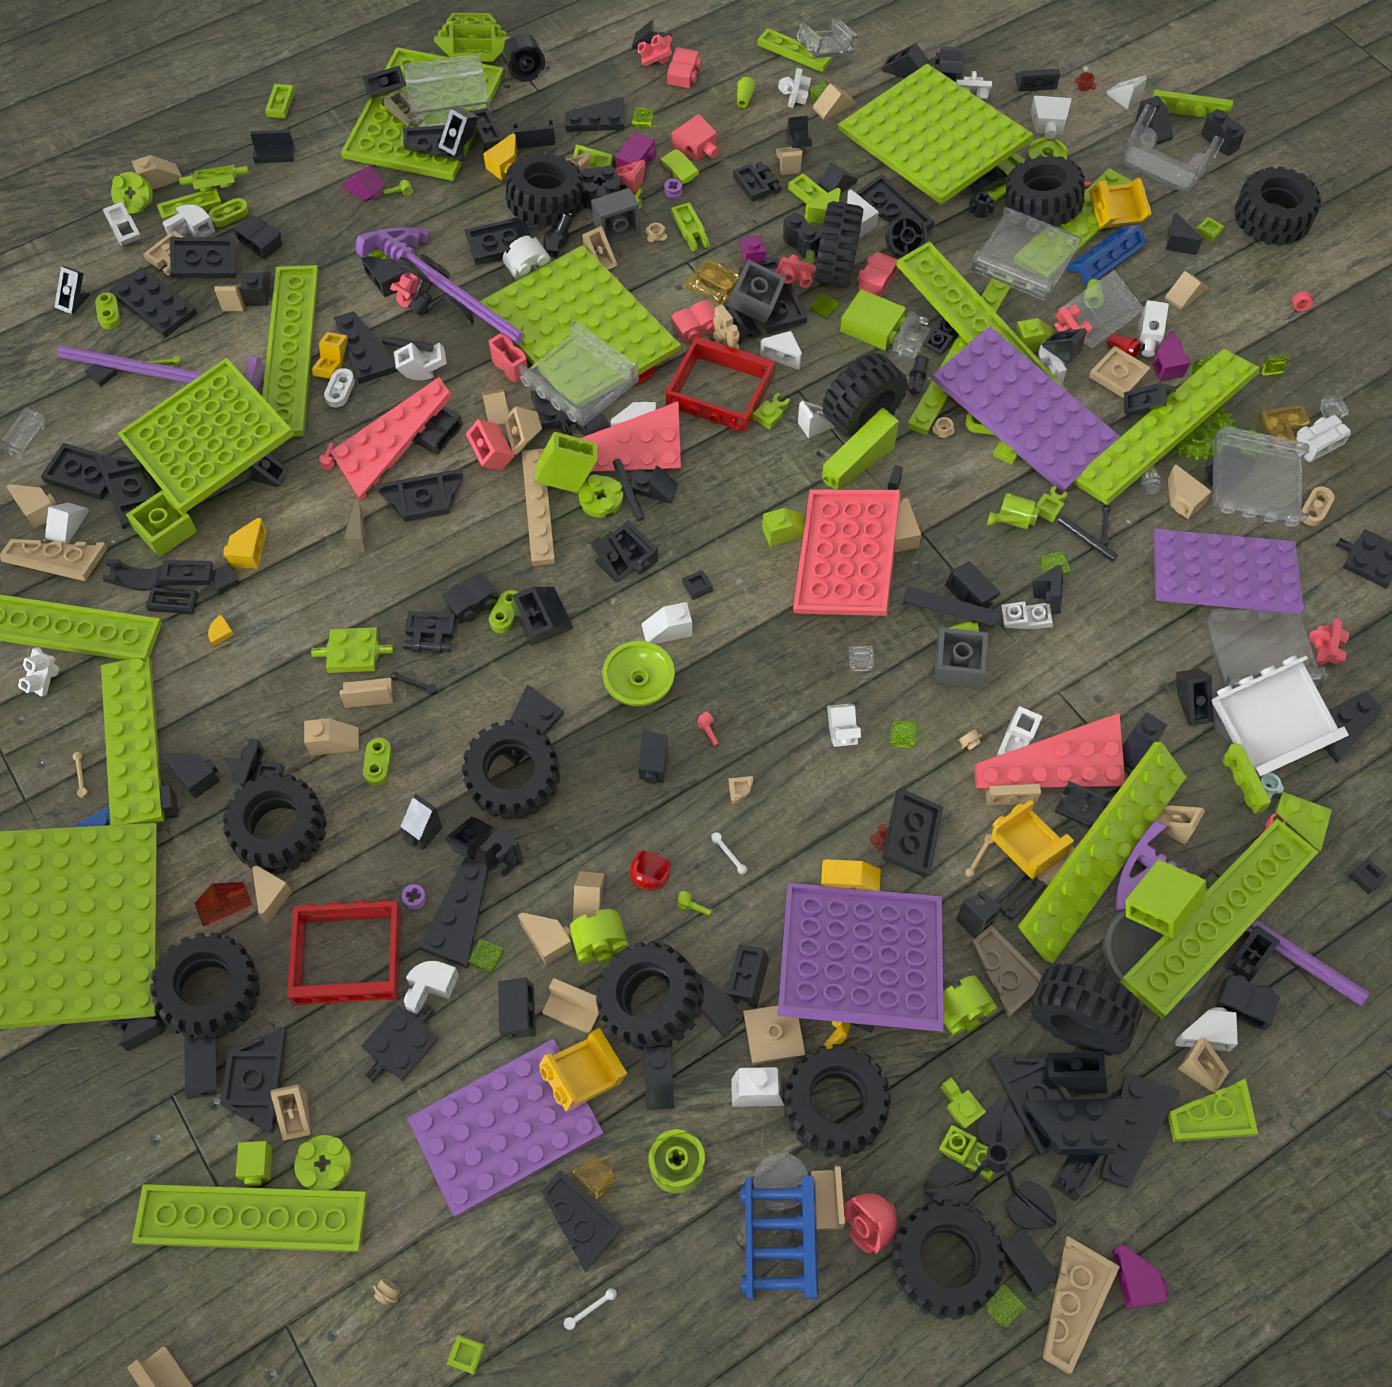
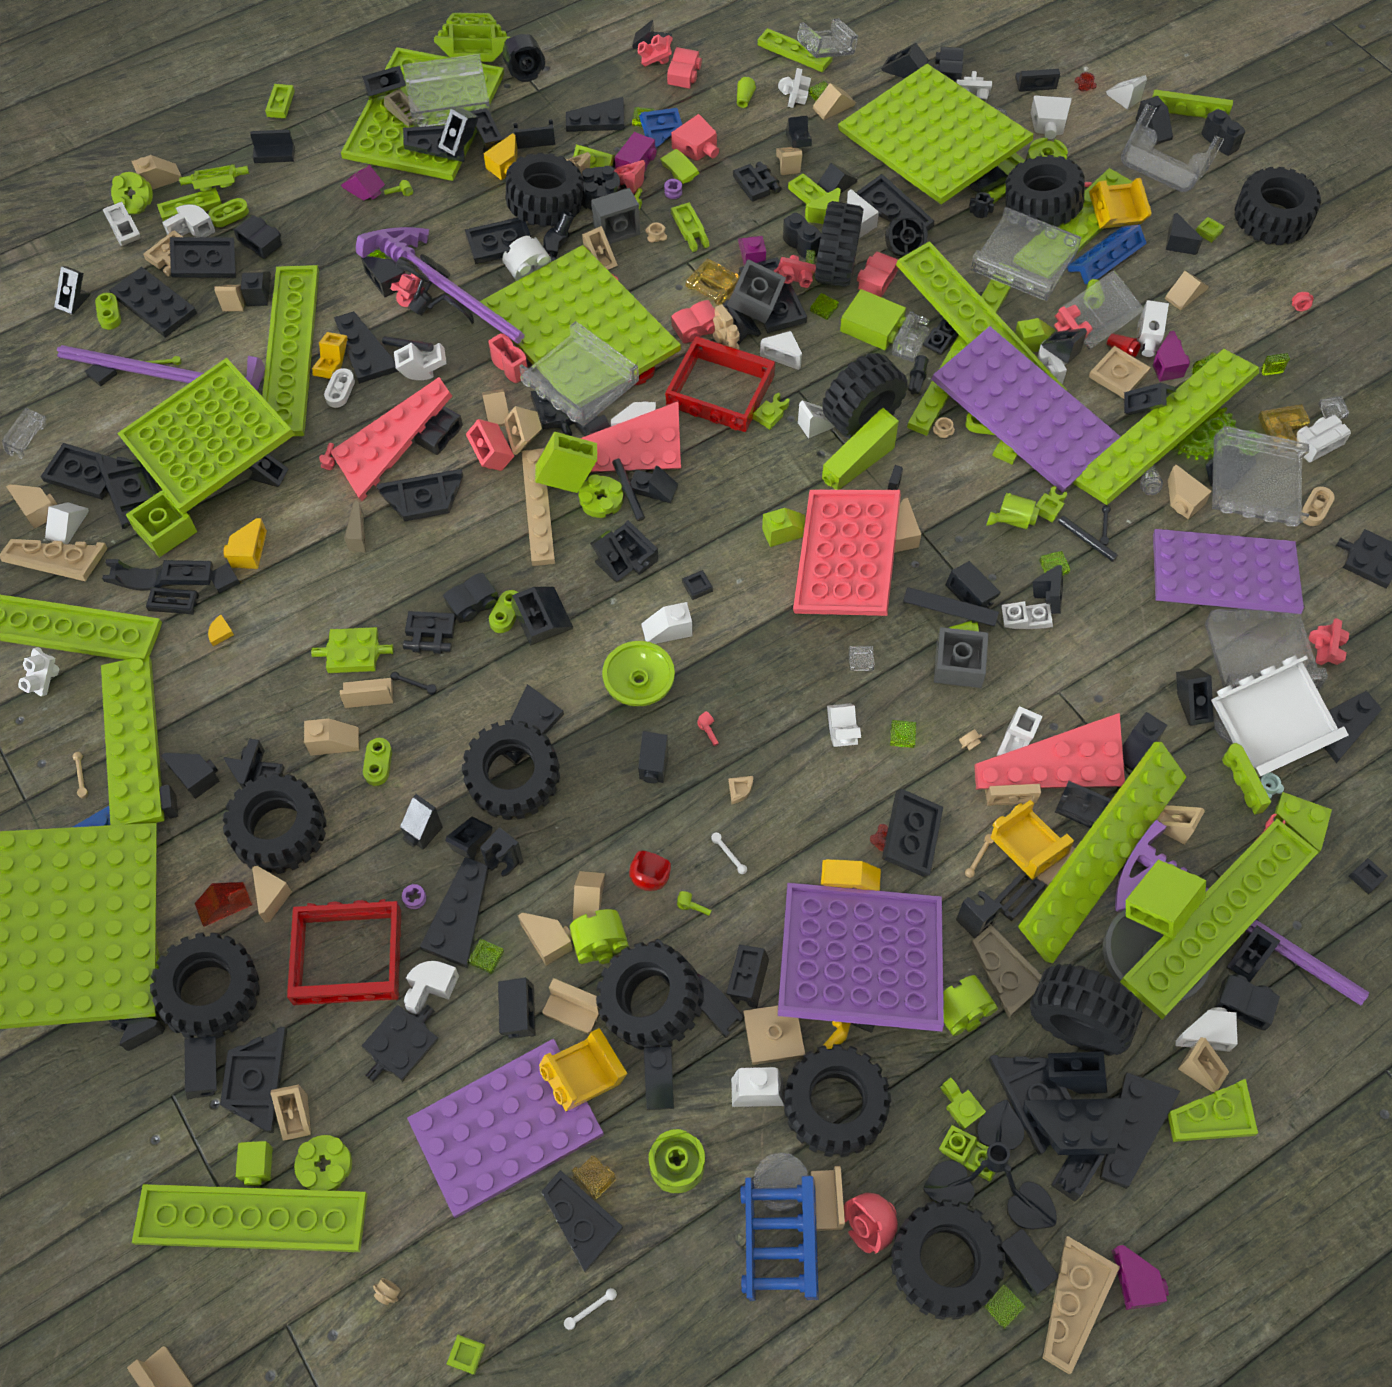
none -> blue wing [639,108,682,149]

